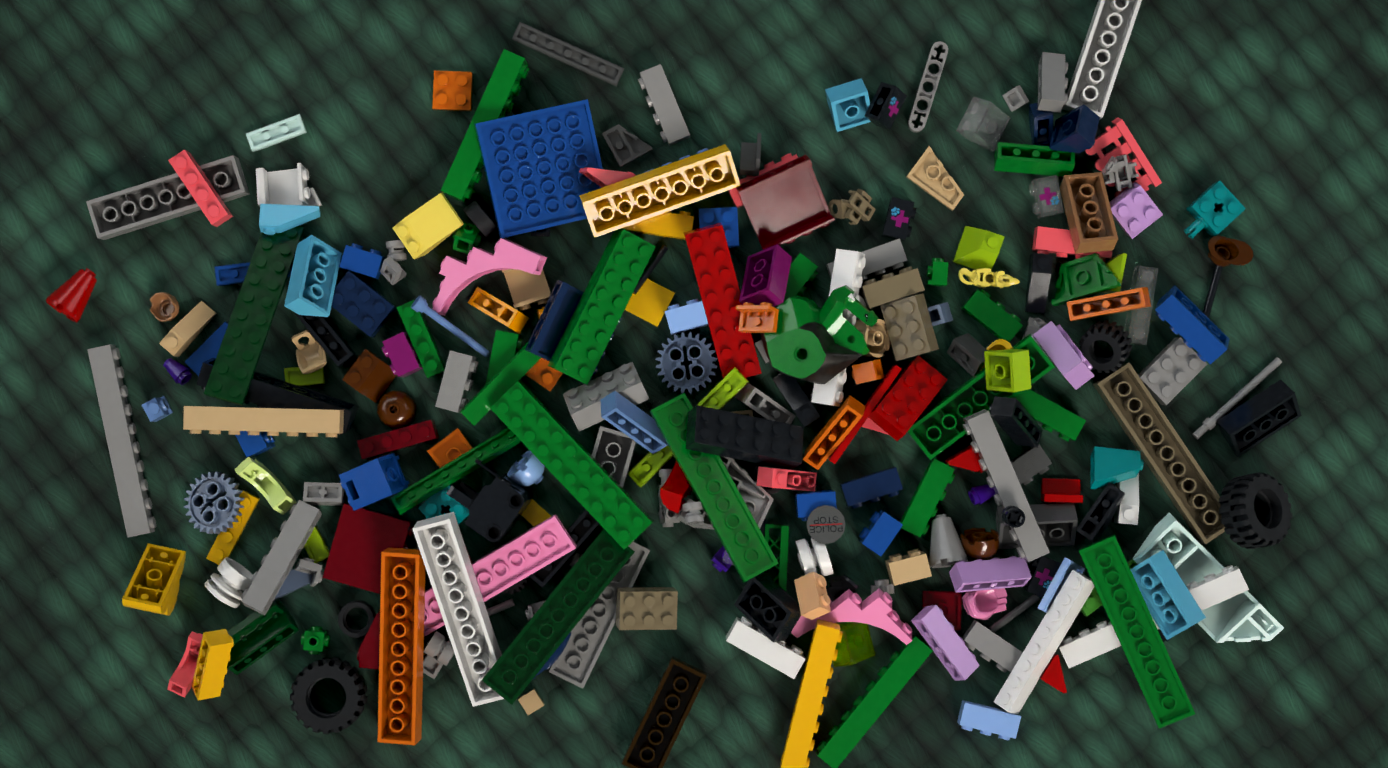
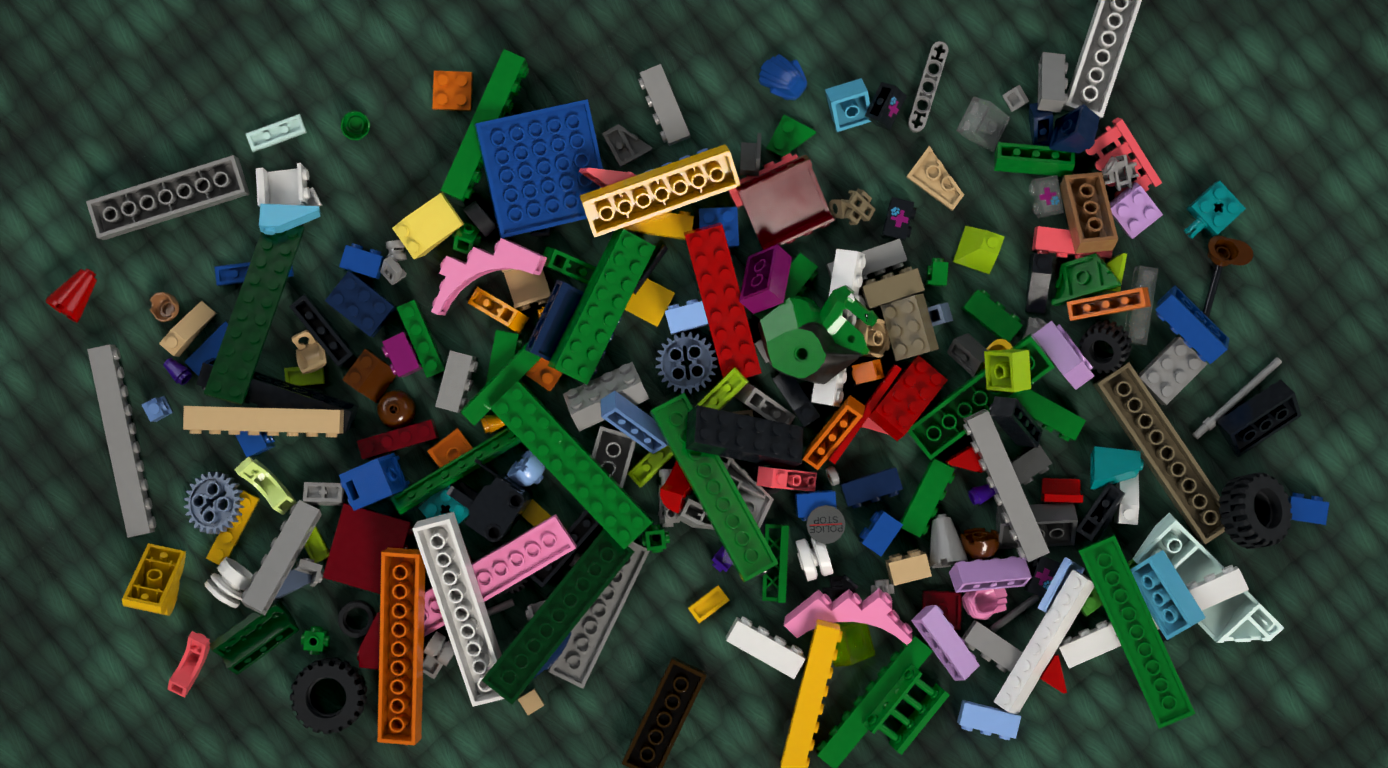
coral brick [168,149,233,227] -> none
yellow brick [191,629,234,701] -> none
medium azure slope [284,235,342,317] -> none
medium blue piece [411,296,490,357] -> none
dark grey tile [512,22,624,87] -> none
dark tan brick [616,587,678,630] -> none
light grey wheel [682,501,704,525] -> none
black brick [734,573,801,642] -> none
orange bracket [736,302,779,333] -> none
light nougat brick [794,572,831,620] -> none
light yellow animal [958,268,1020,289] -> none
black wheel [1002,506,1025,528] -> none
none -> green hair [340,111,370,140]
none -> light orange cone [481,414,505,434]
none -> green slope [543,246,596,285]
none -> green brick [642,524,670,553]
none -> yellow tile [688,585,730,623]
none -> blue hair [758,54,807,100]
none -> green wing [766,115,816,157]
none -> light grey tile [826,466,840,486]
none -> green fence [863,664,950,755]
none -> blue brick [1288,493,1329,525]

